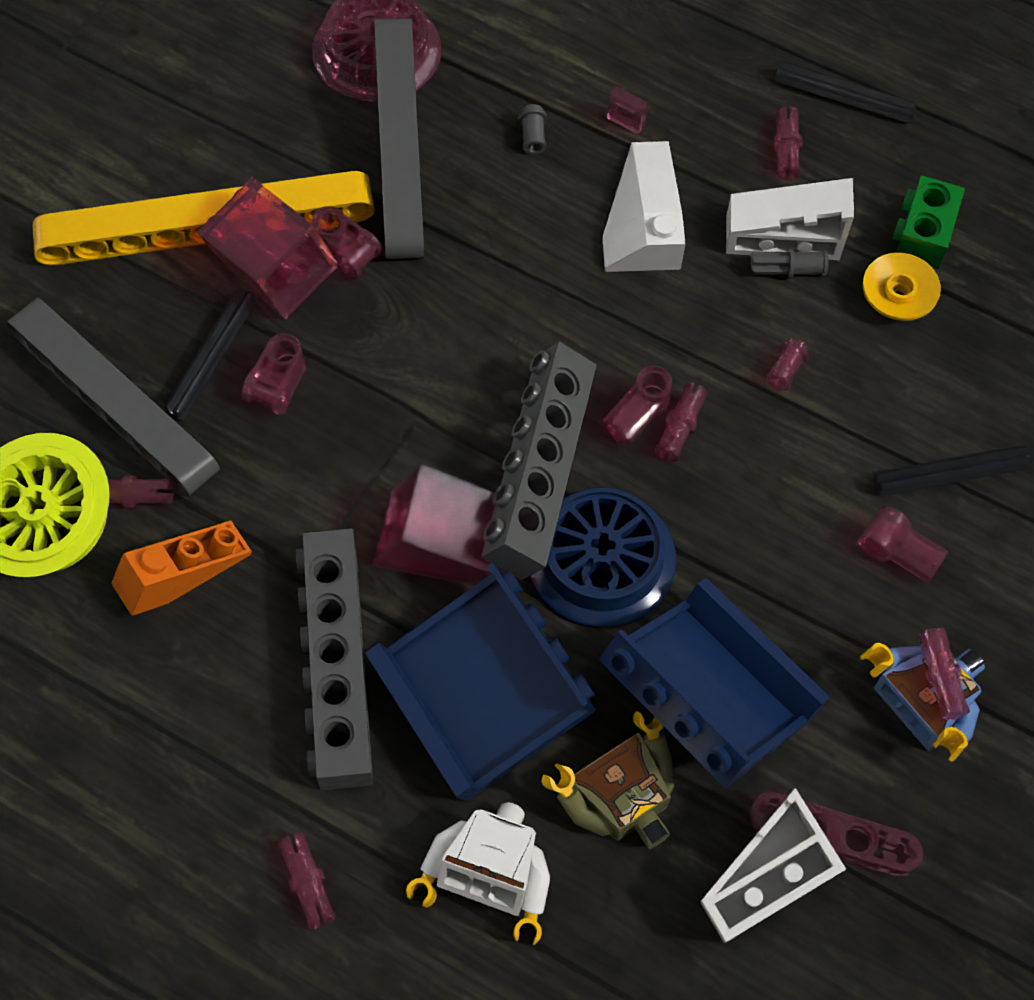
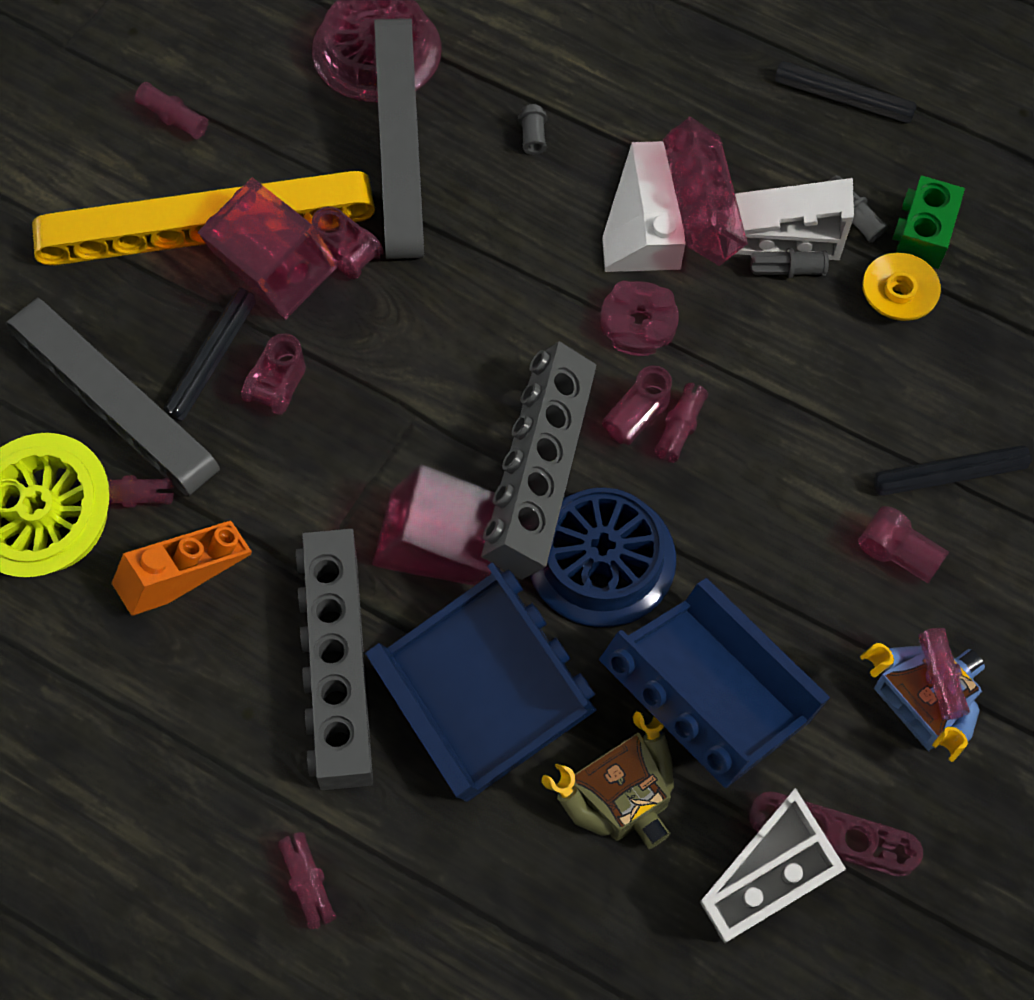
white torso [406,802,550,945] -> none
clear pink tile [607,86,648,134] -> none
clear pink pin [766,338,809,391] -> none
clear pink pin [773,106,803,180] -> none
none -> clear pink pin [135,82,208,139]
none -> clear pink plate [600,281,679,356]
none -> clear pink brick [663,116,748,266]
none -> dark grey axle [828,175,888,243]

